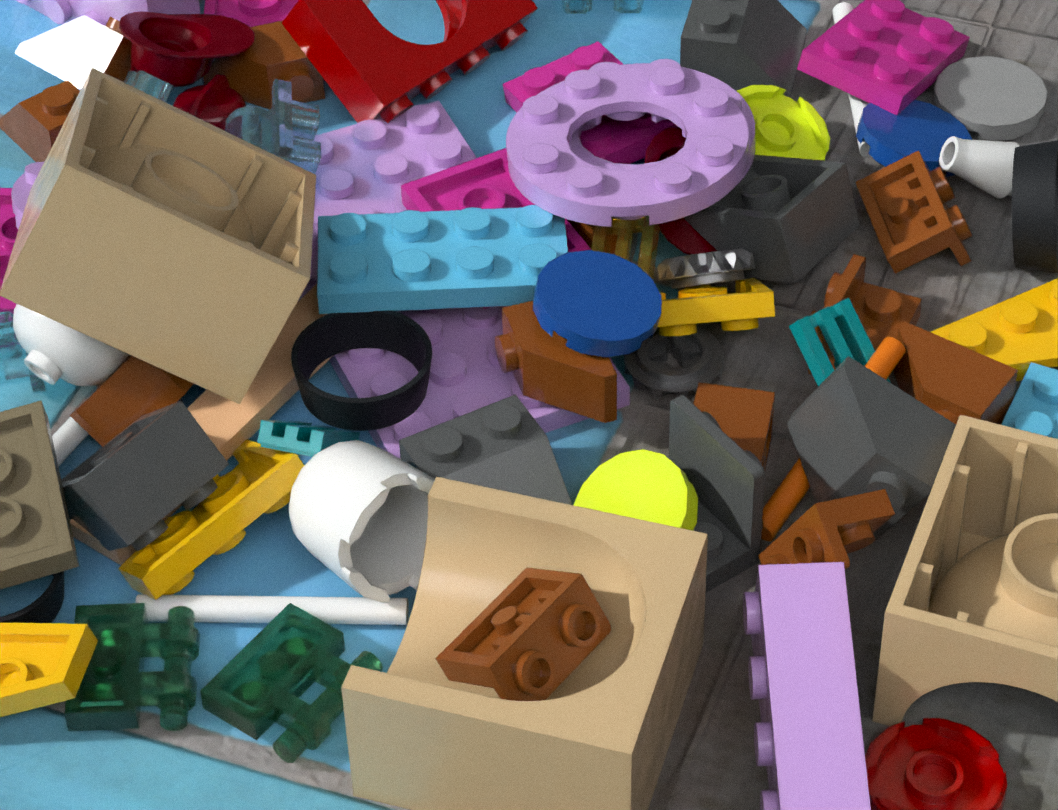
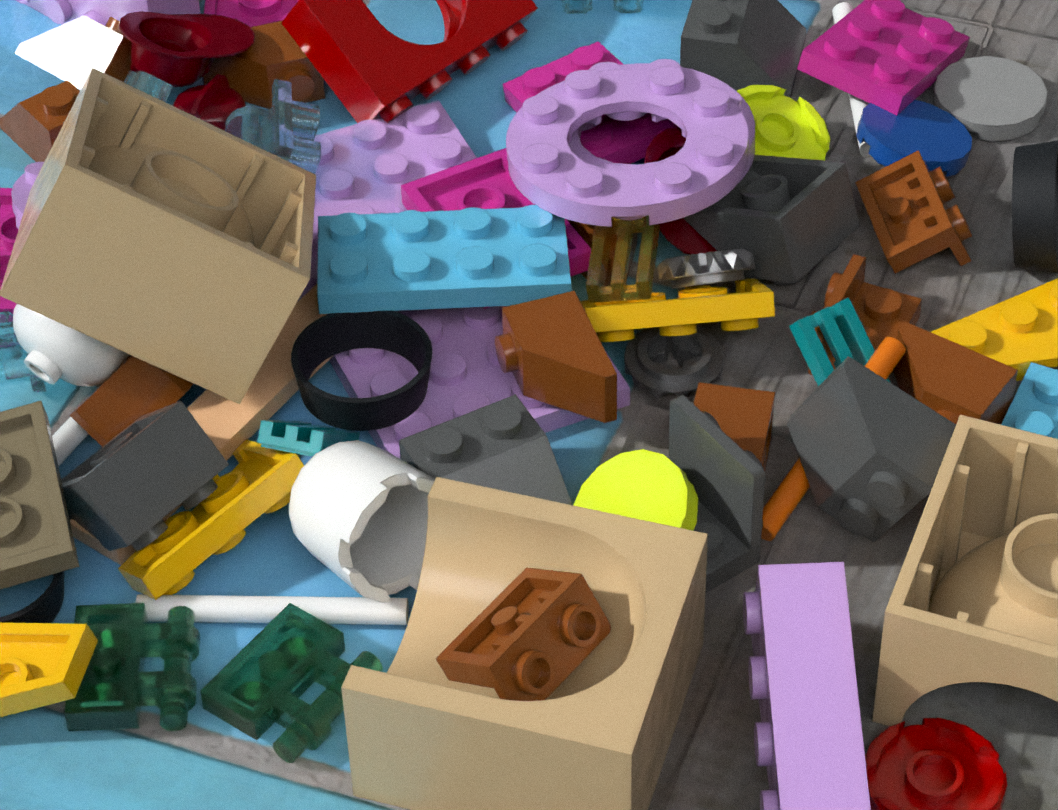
blue tile [533,250,662,357] -> none
dark orange bracket [758,489,895,570] -> none
white cone [939,136,1019,199] -> none

